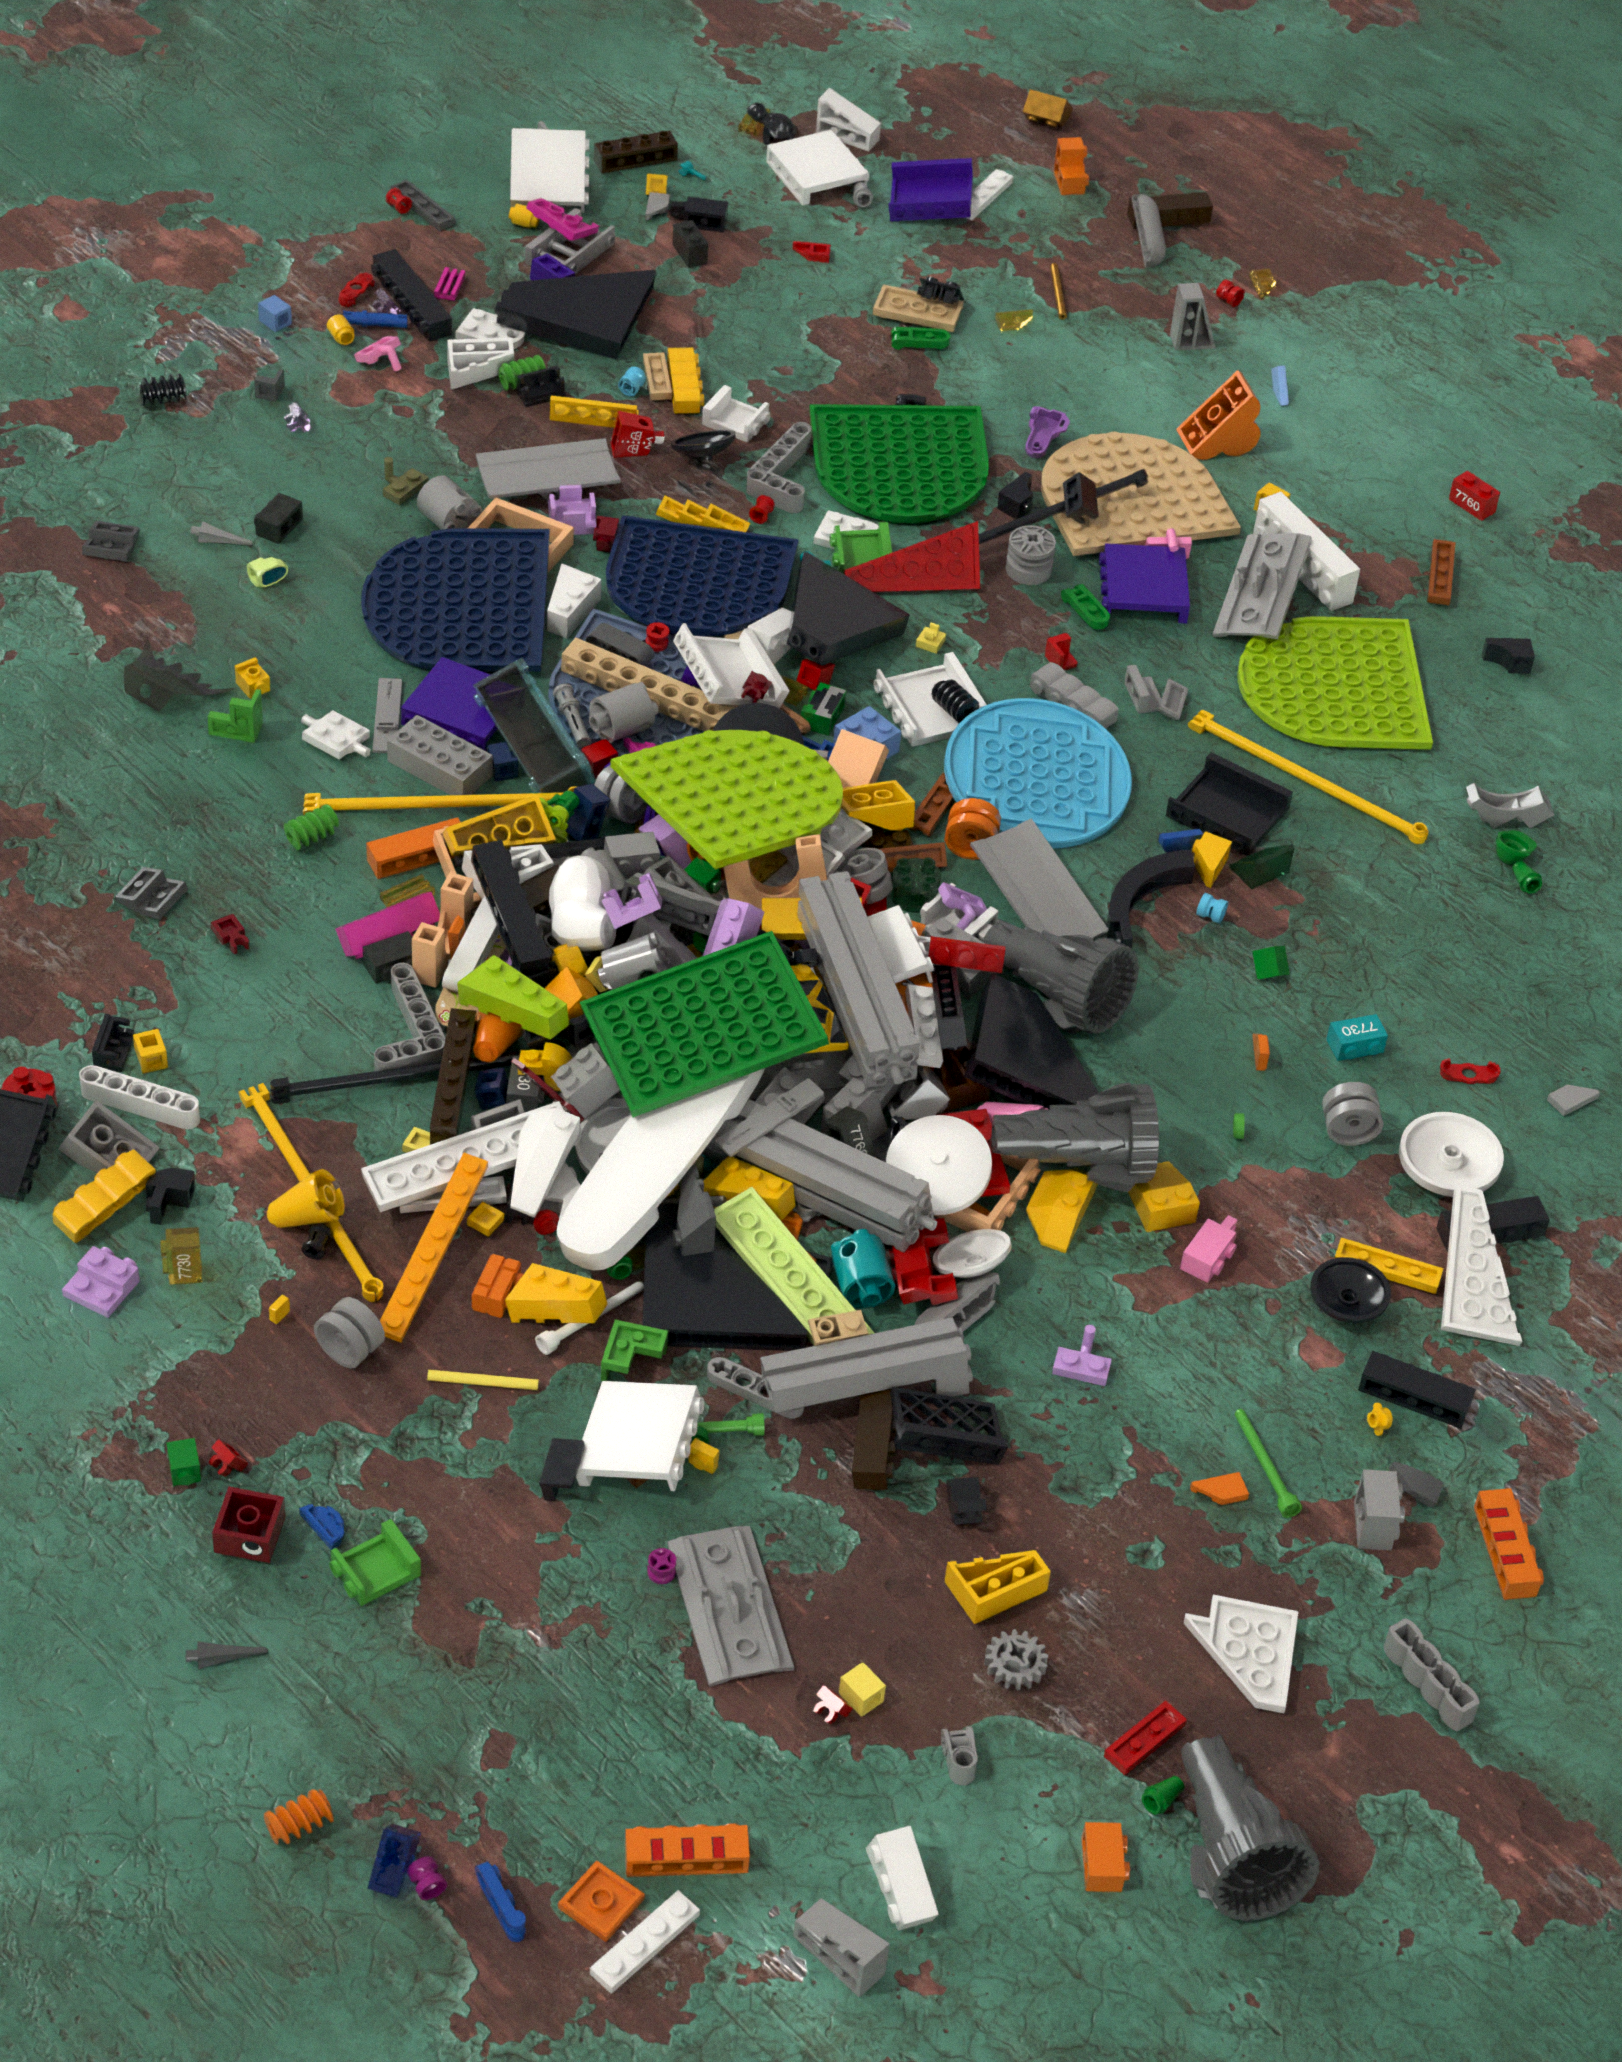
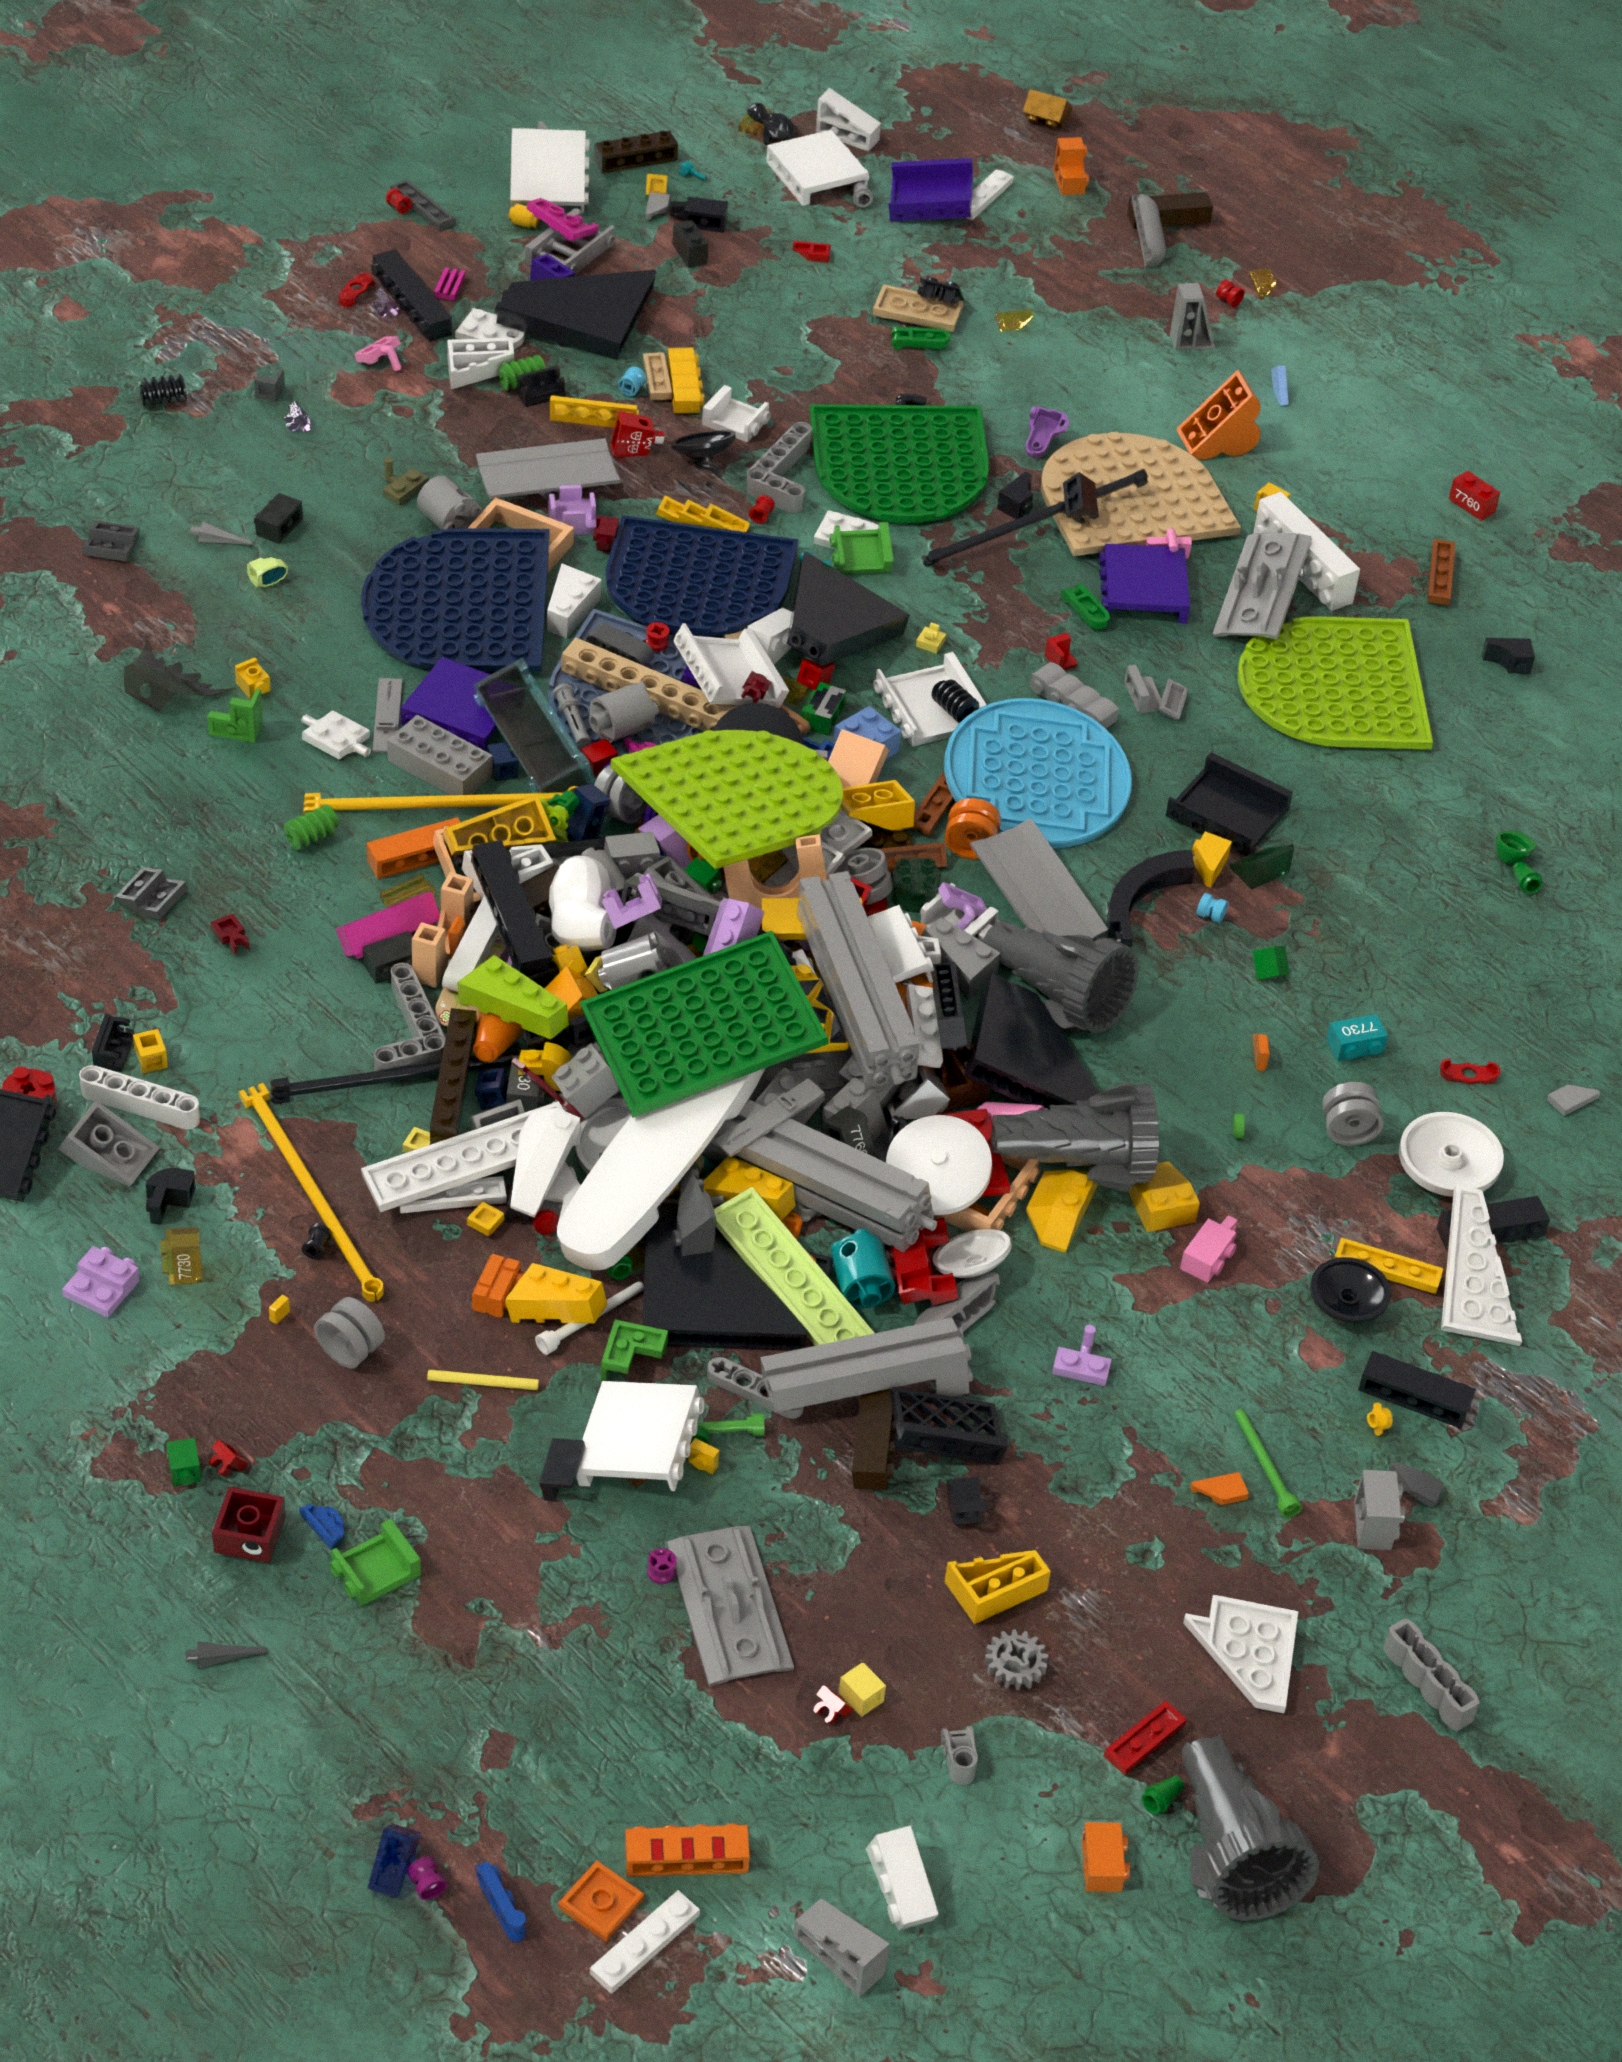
yellow brick [52,1149,156,1243] -> none
medium blue brick [258,295,292,332] -> none
orange piece [264,1789,334,1845] -> none
yellow cone [267,1169,345,1228] -> none
yellow brick [327,314,355,345] -> none
blue pin [343,310,407,328] -> none
light orange plate [380,1152,488,1343] -> none
black beam [793,948,819,968] -> none
tan slope [808,1310,868,1346] -> none
red wing [844,521,980,592] -> none
red plate [928,936,1006,973] -> none
light grey wheel [1005,525,1056,585] -> none
pearl gold piece [1050,263,1067,320] -> none
blue tile [1158,829,1203,853] -> none
yellow hinge [1188,710,1429,844] -> none
light grey arch [1466,783,1554,829] -> none
orange brick [1474,1488,1544,1600] -> none

